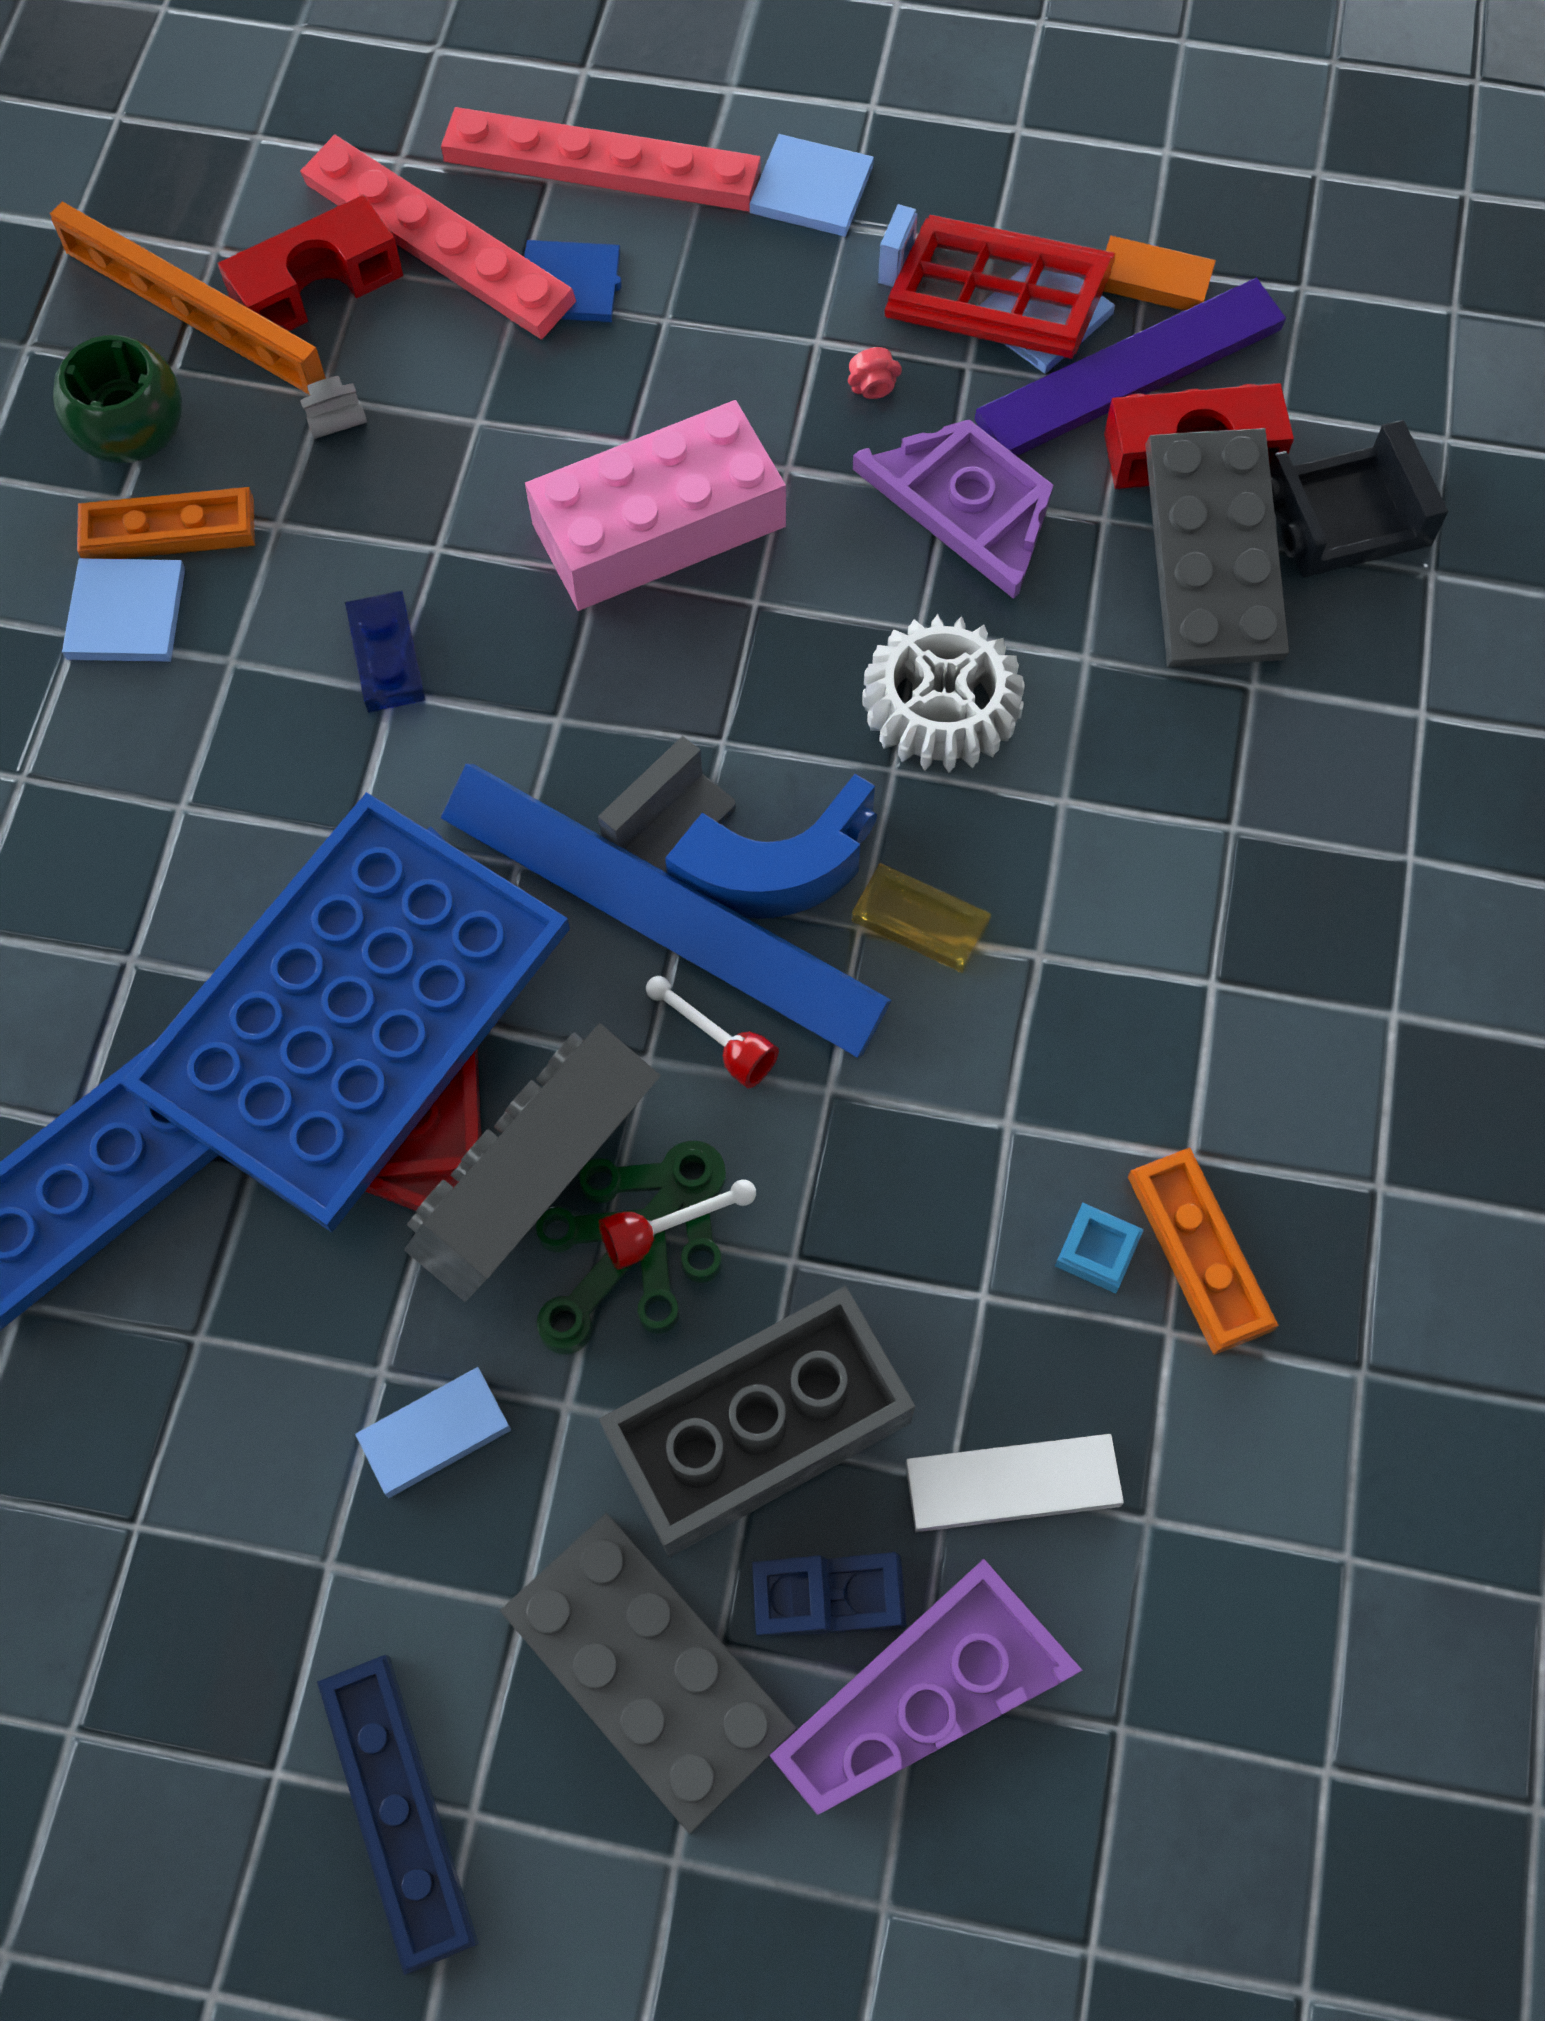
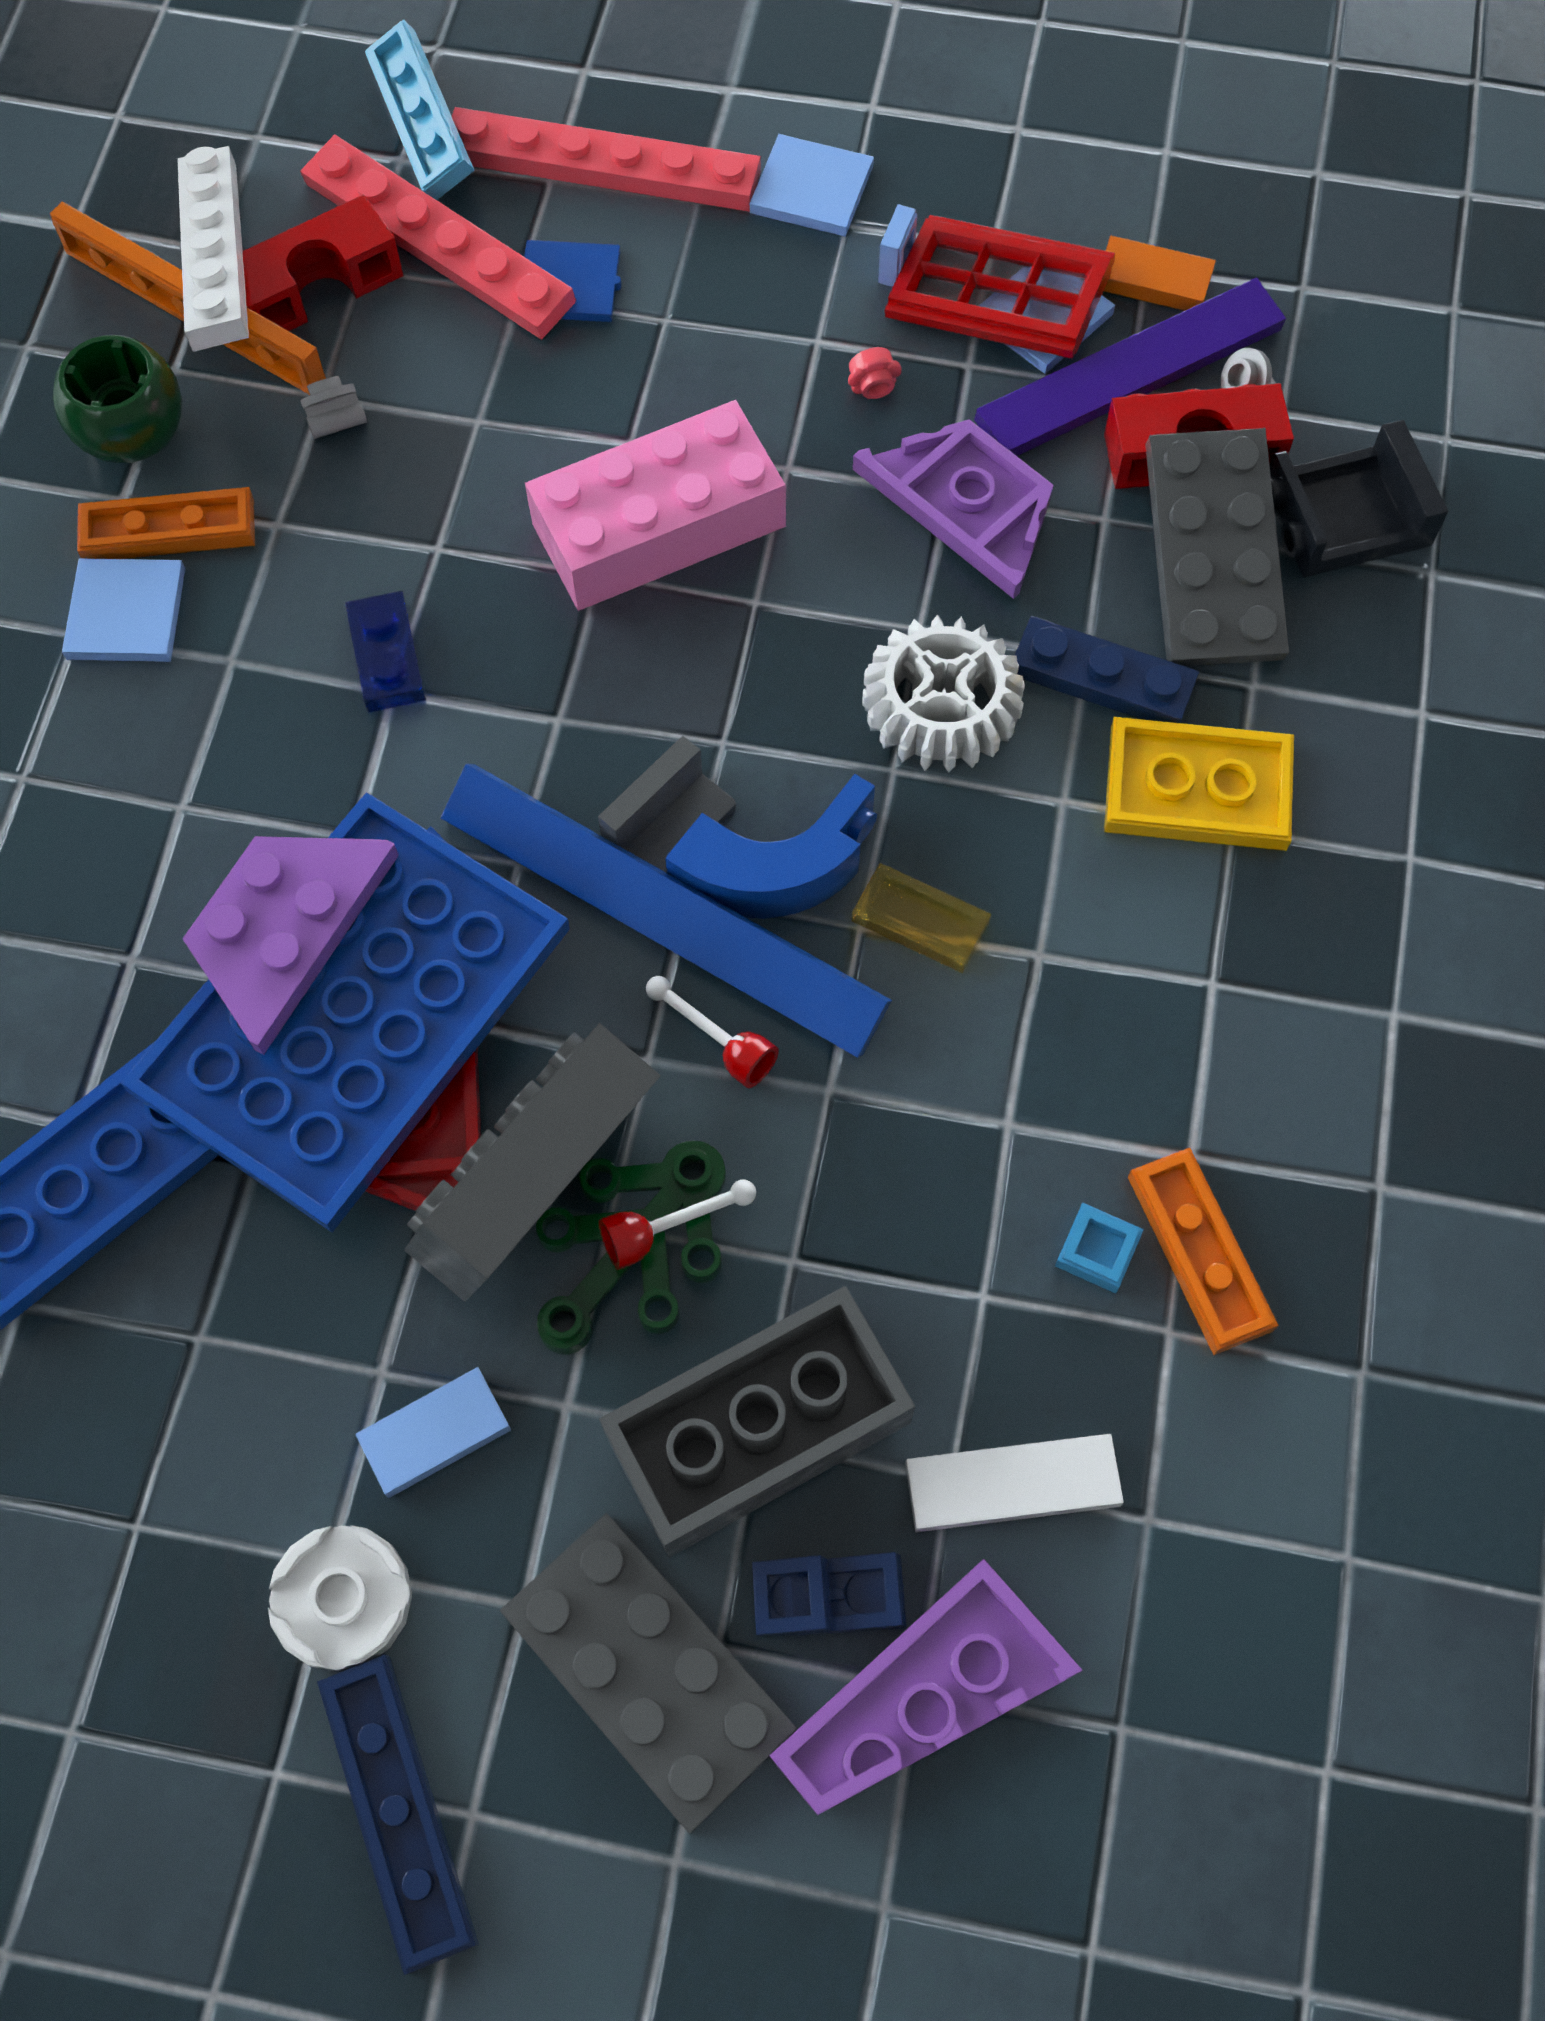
none -> white plate [178,146,249,352]
none -> medium lavender wing [183,836,399,1055]
none -> white tile [268,1525,412,1672]
none -> medium azure tile [365,20,475,200]
none -> dark blue plate [1014,616,1199,723]
none -> yellow tile [1104,717,1294,851]
none -> light grey plate [1221,348,1276,388]

